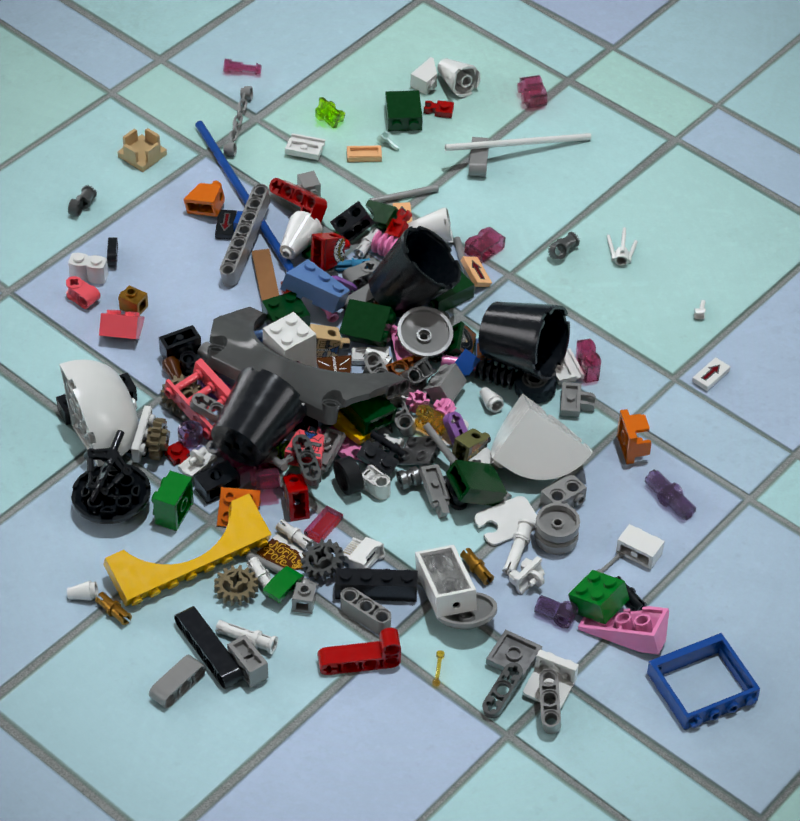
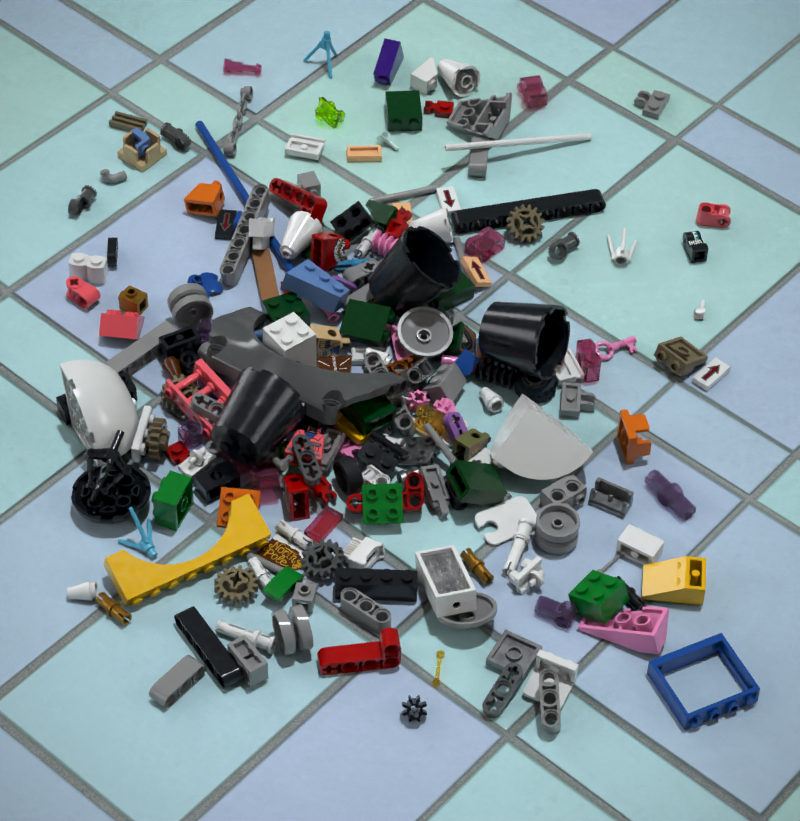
none -> light grey arm [100,169,127,183]
none -> light grey beam [105,321,179,376]
none -> dark tan tile [109,111,148,132]
none -> medium azure plant [118,507,158,559]
none -> medium blue bracket [131,127,151,158]
none -> dark grey connector [160,122,191,151]
none -> light grey wheel [167,283,213,329]
none -> blue plate [187,272,223,299]
none -> clear purple head [195,318,213,344]
none -> white piece [249,217,275,250]
none -> light grey wheel [271,604,313,656]
none -> medium azure plant [303,31,337,78]
none -> red plate [307,474,337,506]
none -> red beam [346,472,424,514]
none -> green piece [362,483,403,525]
none -> dark purple slope [373,38,404,85]
none -> black gear [402,695,427,722]
none -> white tile [436,186,461,216]
none -> light grey wedge [447,92,512,140]
none -> black beam [450,189,606,234]
none -> dark tan gear [506,204,545,243]
none -> flat silver hinge [588,477,634,519]
none -> bright pink piece [591,336,637,360]
none -> light grey hinge [633,90,670,120]
none -> yellow slope [642,556,706,605]
none -> dark tan plate [654,336,708,376]
none -> black leg [683,231,708,263]
none -> coral piece [696,202,731,228]

